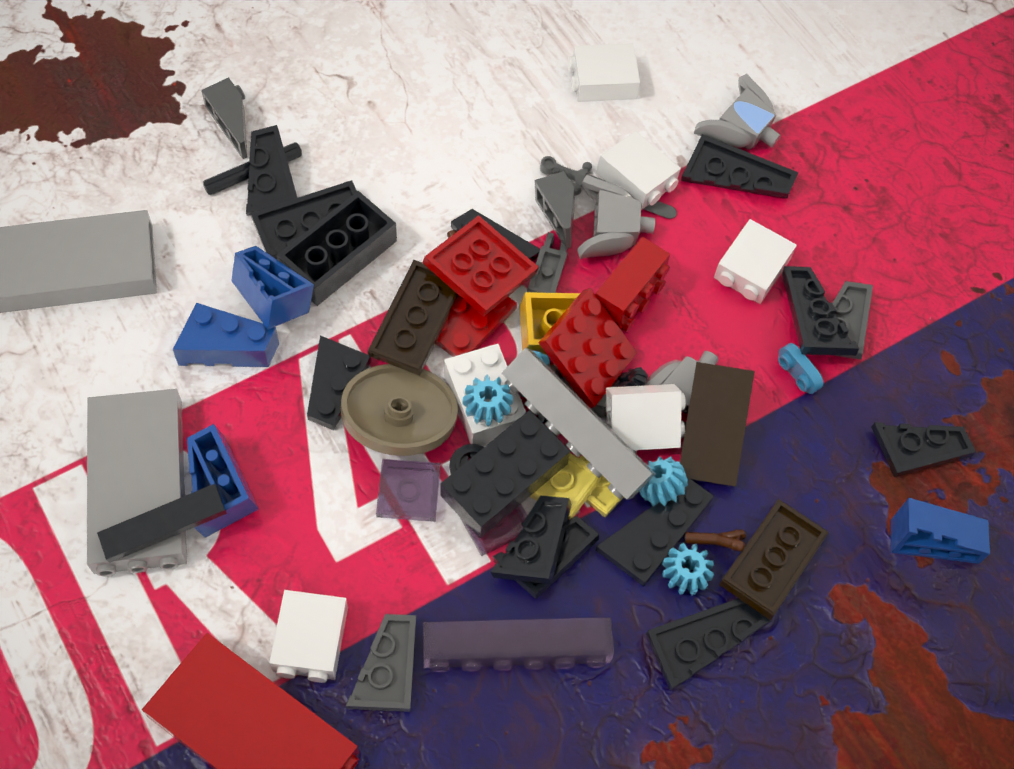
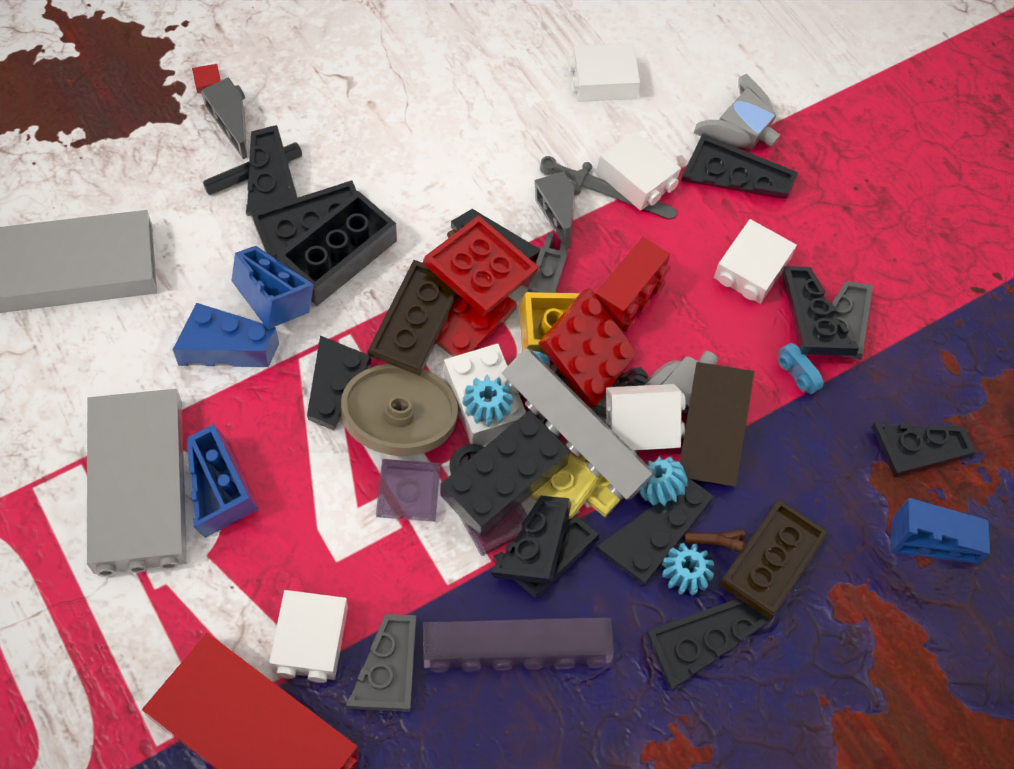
black tile [97,484,227,563] -> none
light grey torso [577,175,655,259] -> none
none -> red tile [192,64,221,93]

